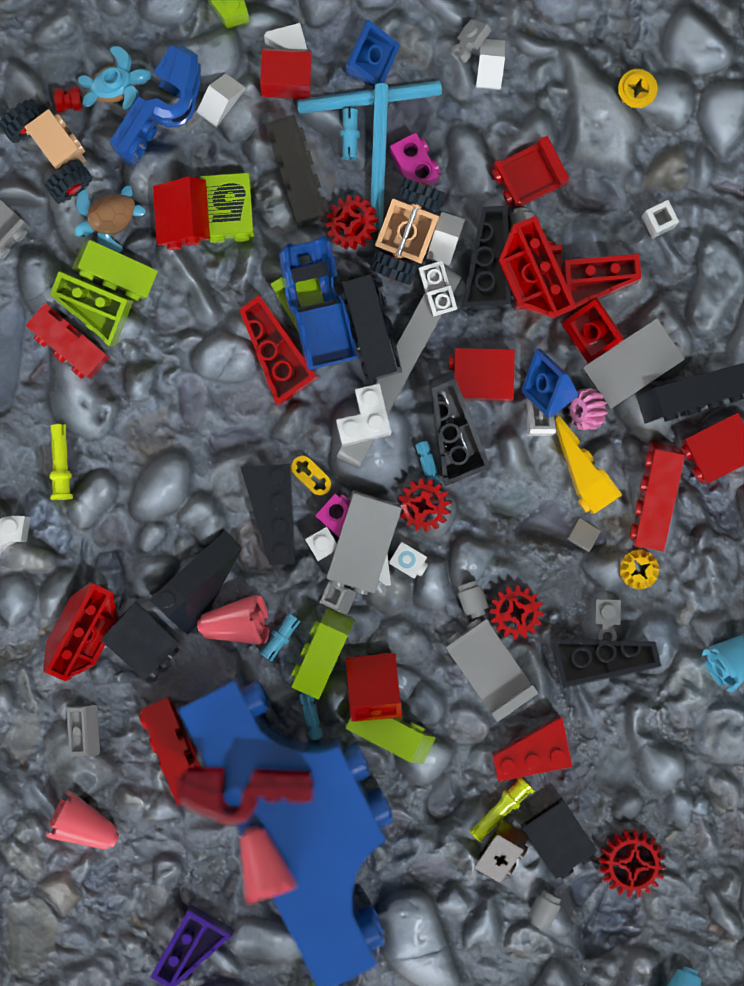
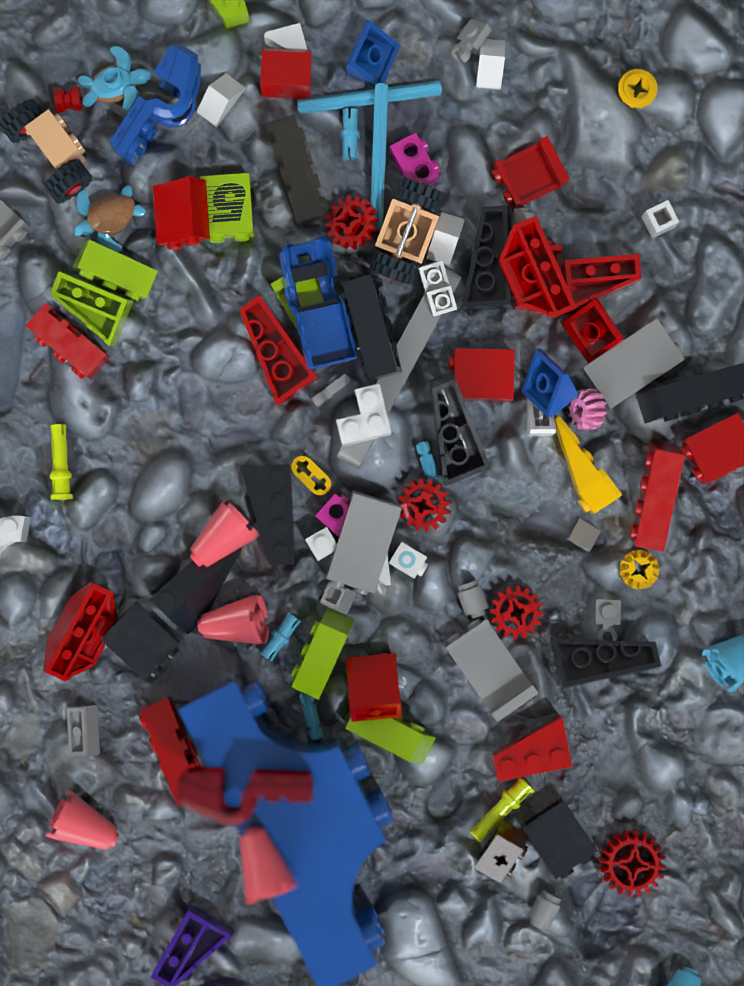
none -> coral cone [189,499,259,567]
none -> light grey plate [312,374,351,408]

